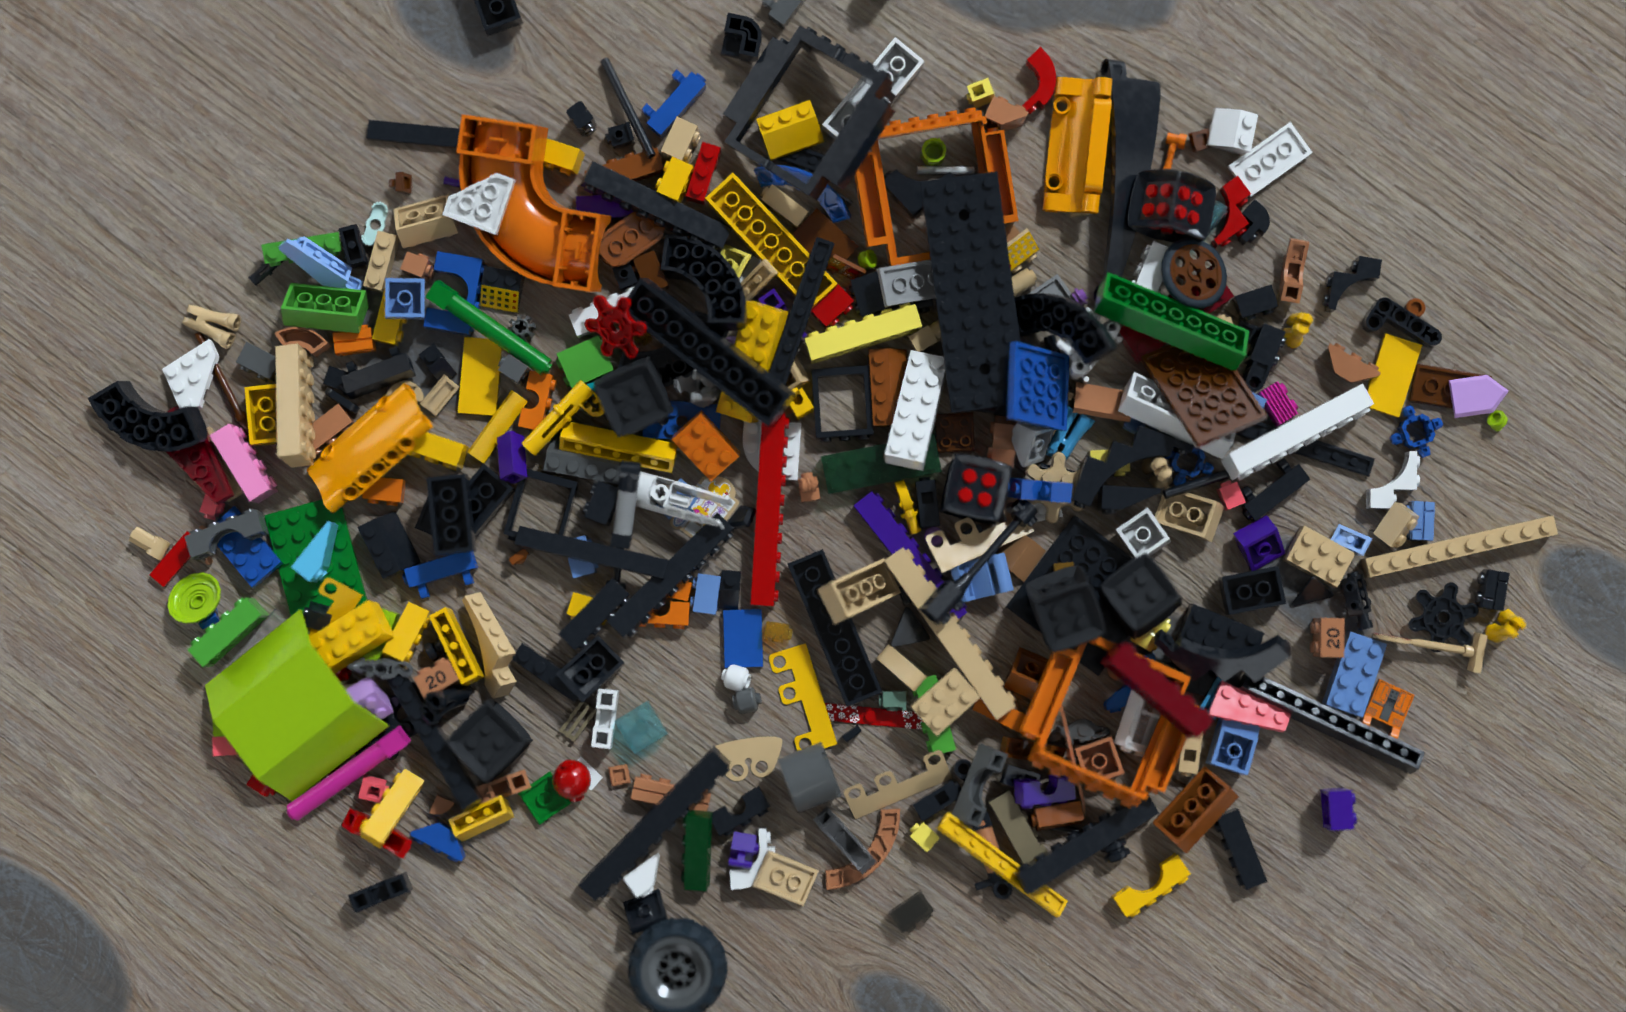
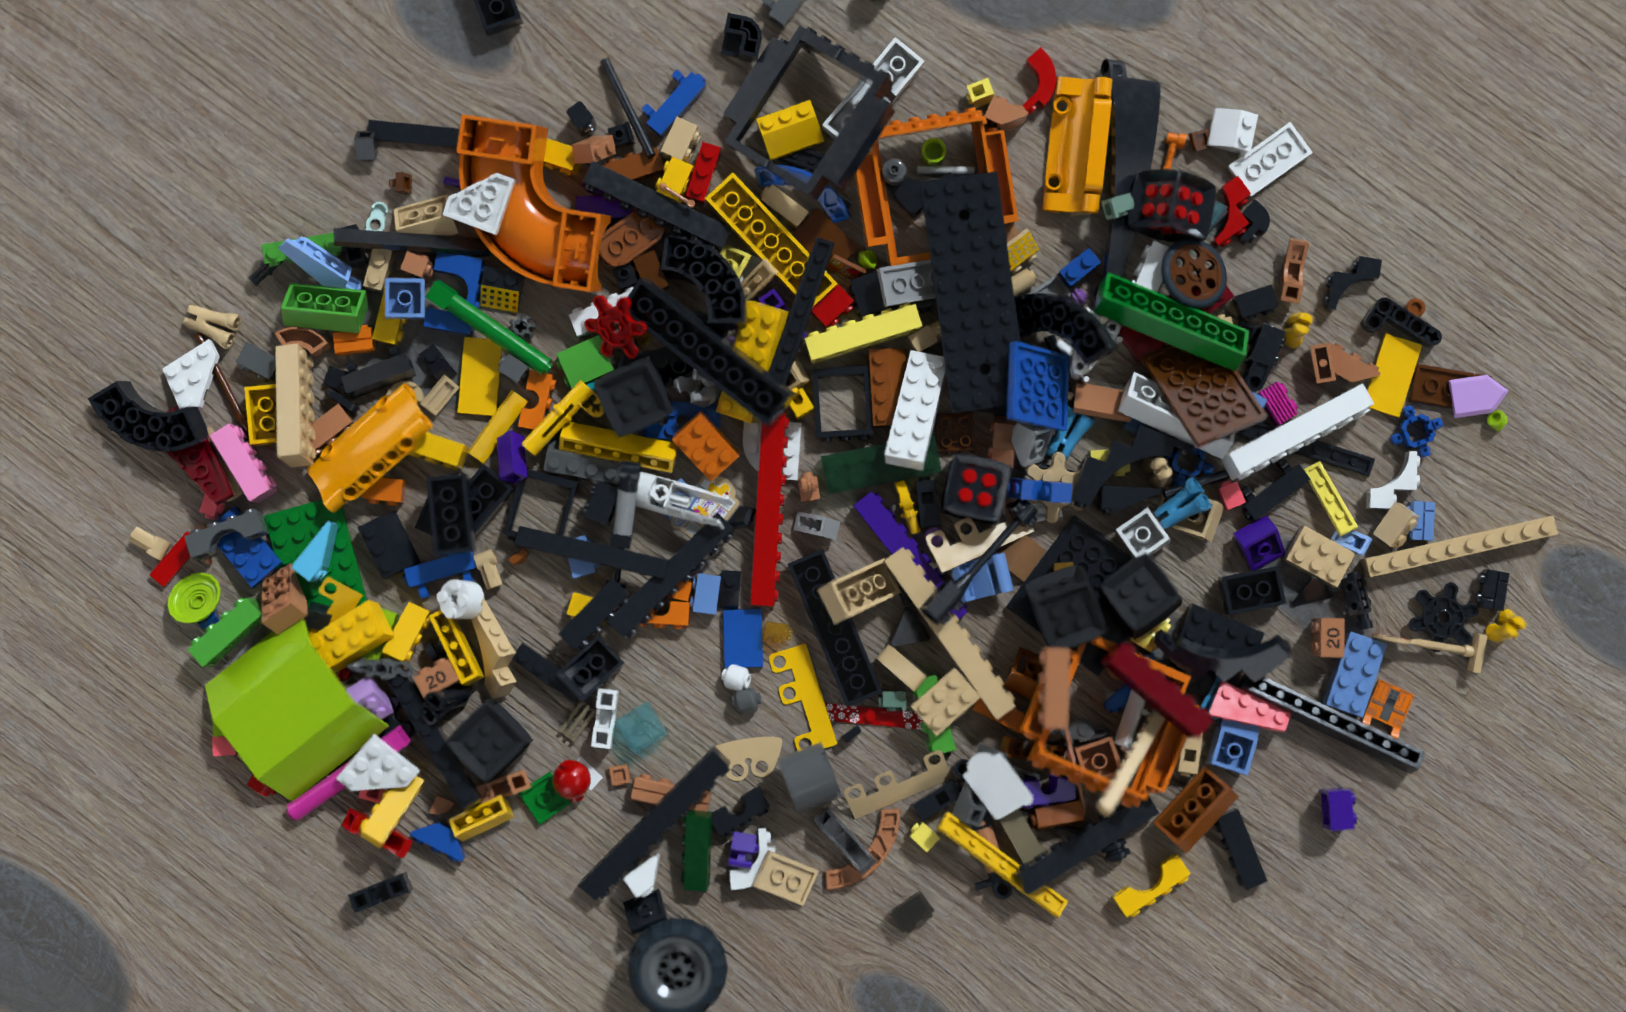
none -> nougat slope [262,563,307,634]
none -> black tile [333,228,490,256]
none -> white plate [336,734,420,791]
none -> black brick [354,131,378,162]
none -> white brick [437,580,484,619]
none -> tan piece [473,549,503,590]
none -> nougat brick [572,135,616,164]
none -> nougat hinge [659,183,695,208]
none -> light grey arch [793,512,840,540]
none -> dark grey head [882,158,907,185]
none -> white sticker [963,753,1033,820]
none -> nougat brick [1038,647,1070,728]
none -> blue brick [1058,248,1101,289]
none -> tan piece [1097,712,1165,816]
none -> sand green brick [1101,193,1134,220]
none -> dark azure piece [1153,477,1212,529]
none -> light yellow tile [1303,461,1358,537]
none -> nougat brick [1310,342,1336,384]

